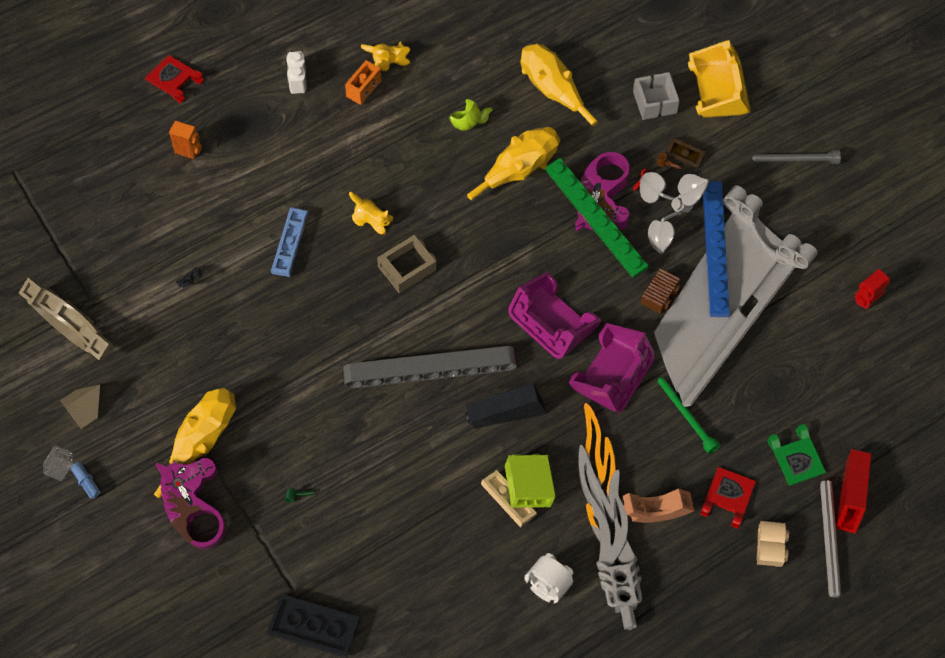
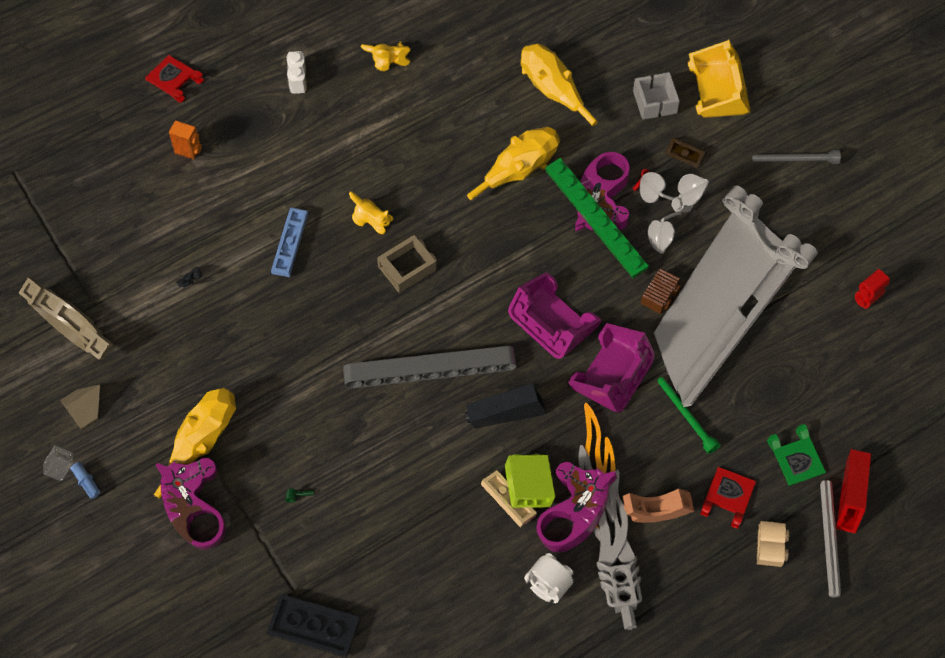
orange brick [345,60,381,105] -> none
lime hair [449,99,493,131] -> none
reddish brown hand [656,152,681,170] -> none
blue plate [703,181,730,317] -> none
none -> magenta animal [537,462,617,552]

